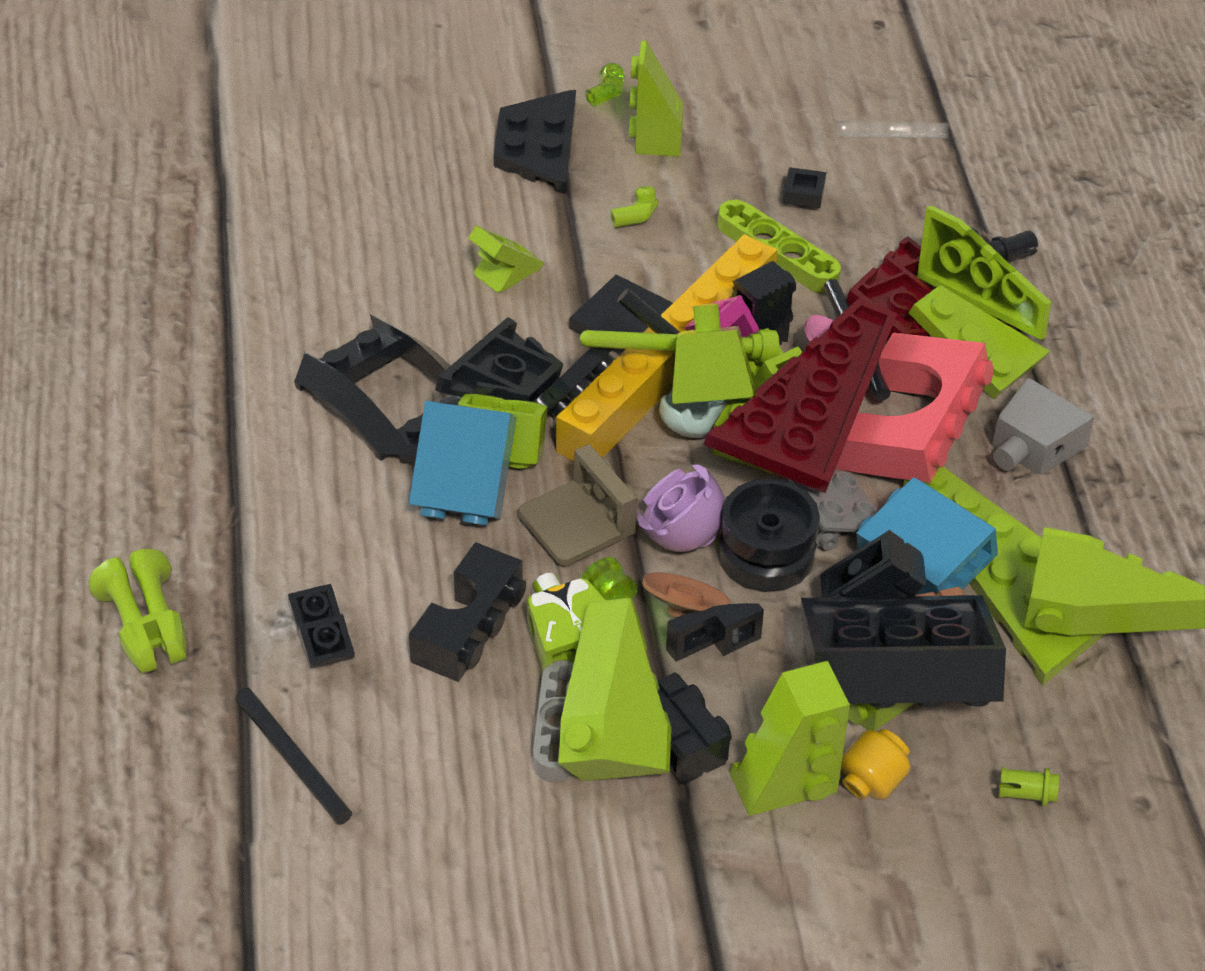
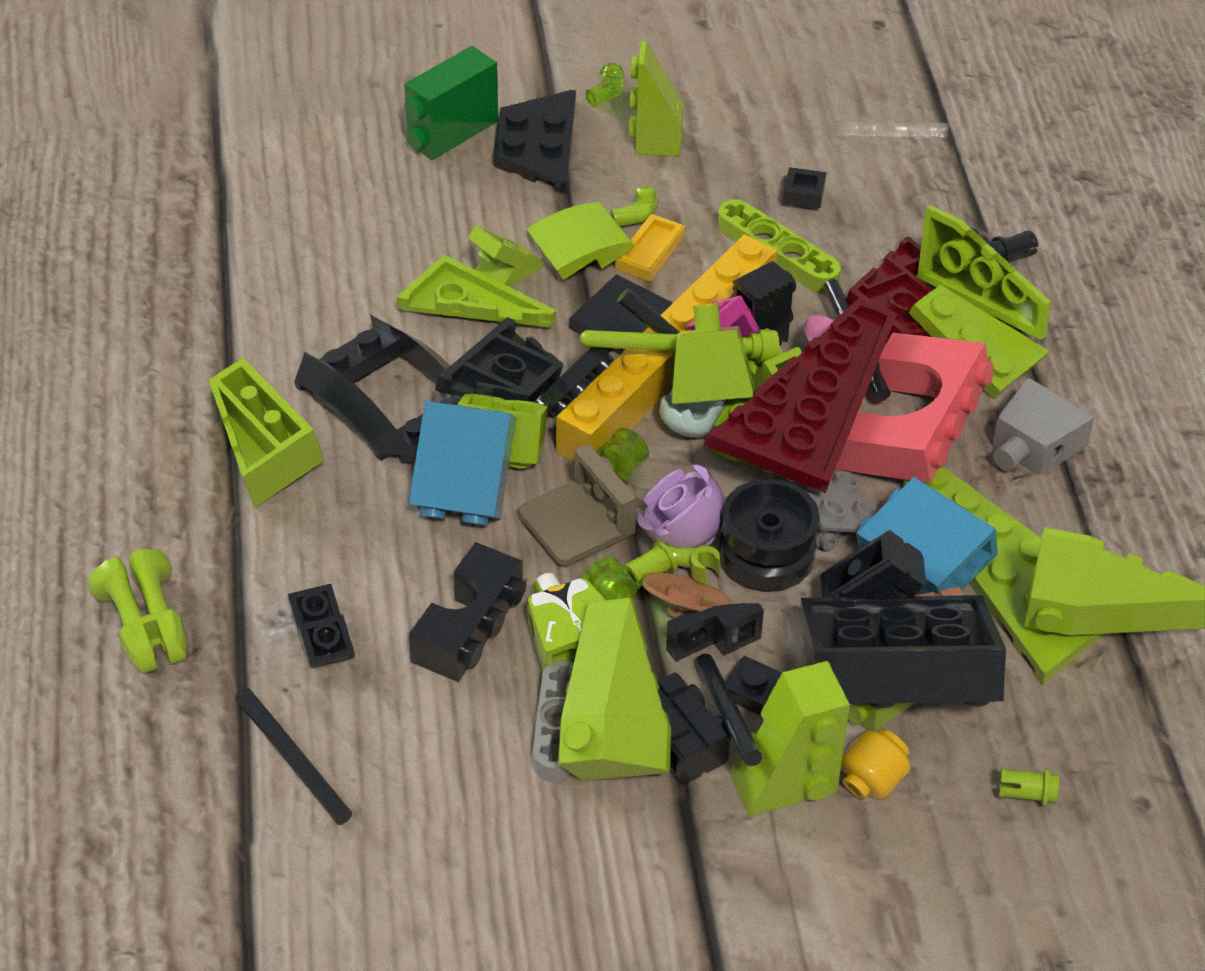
none -> lime wedge [209,358,324,508]
none -> lime wing [397,254,556,328]
none -> green brick [404,46,498,160]
none -> lime slope [526,202,635,280]
none -> clear neon green wheel [596,428,649,482]
none -> yellow tile [615,214,686,282]
none -> lime piece [623,542,721,590]
none -> black bar [696,653,762,766]
none -> black plate [725,655,782,716]

